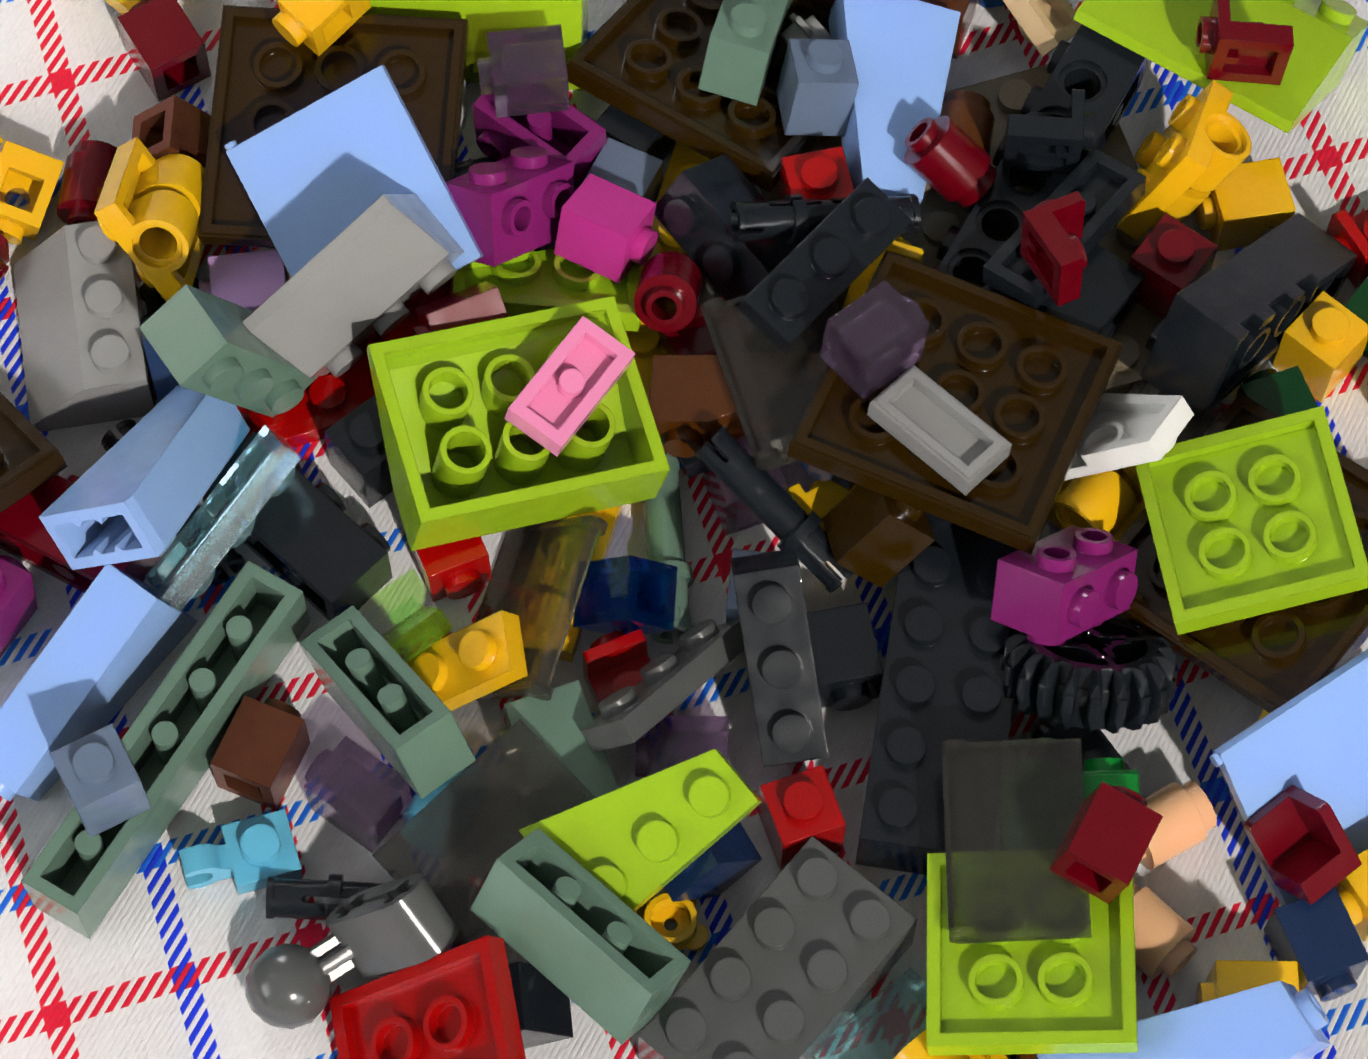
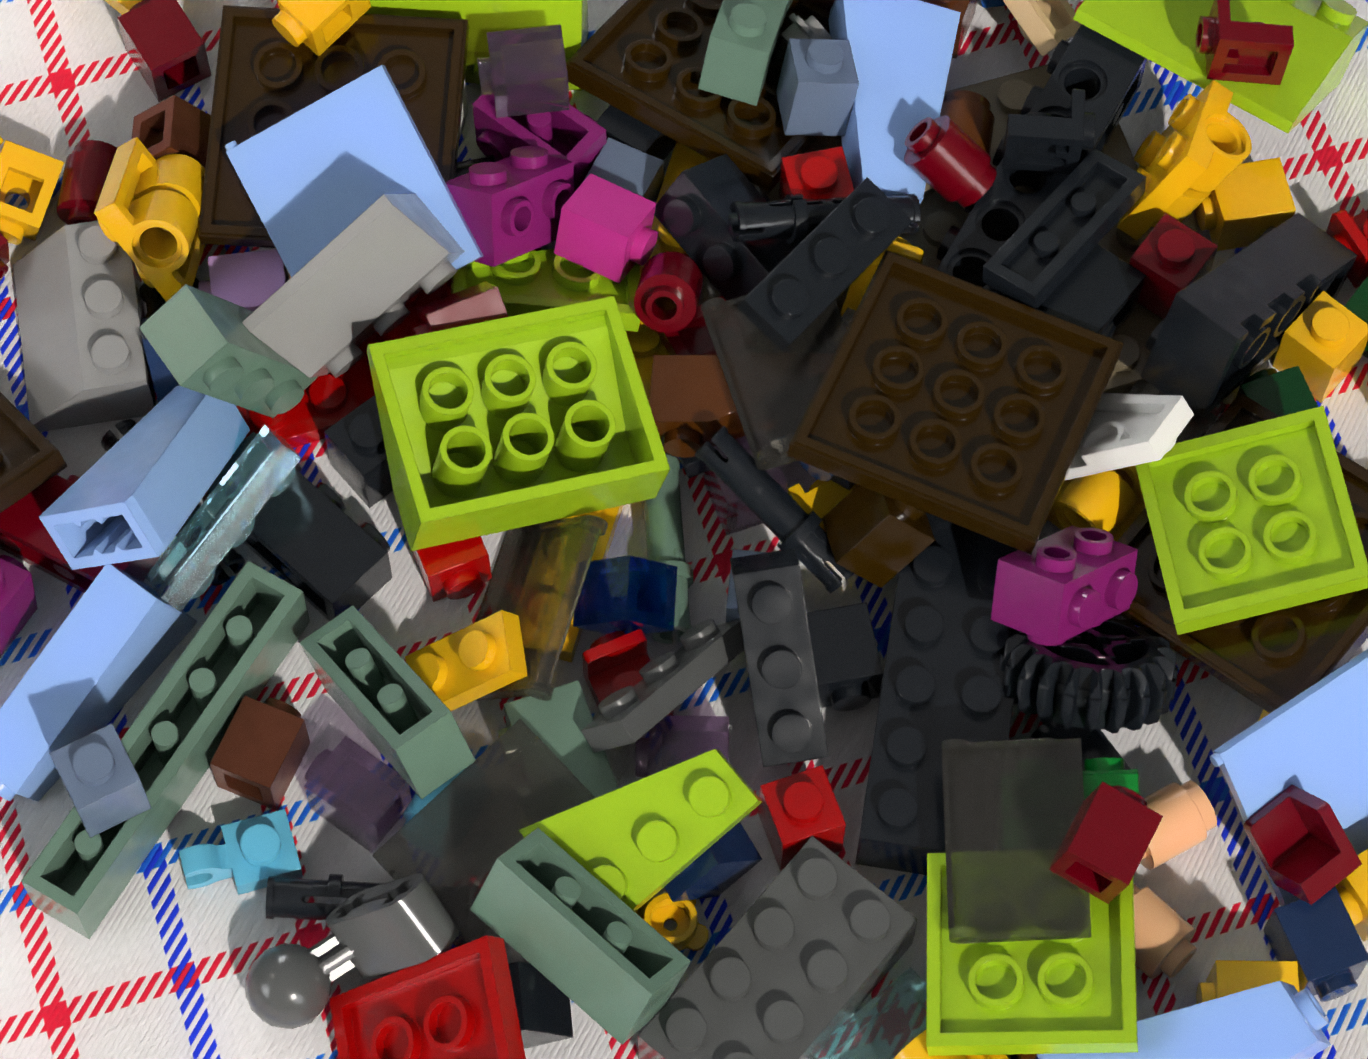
clear neon green tile [381,606,452,663] -> none
bright pink plate [504,316,636,457] -> none
clear purple brick [820,280,929,399] -> none
light grey tile [867,365,1012,496] -> none
dark red bracket [1020,191,1087,307] -> none

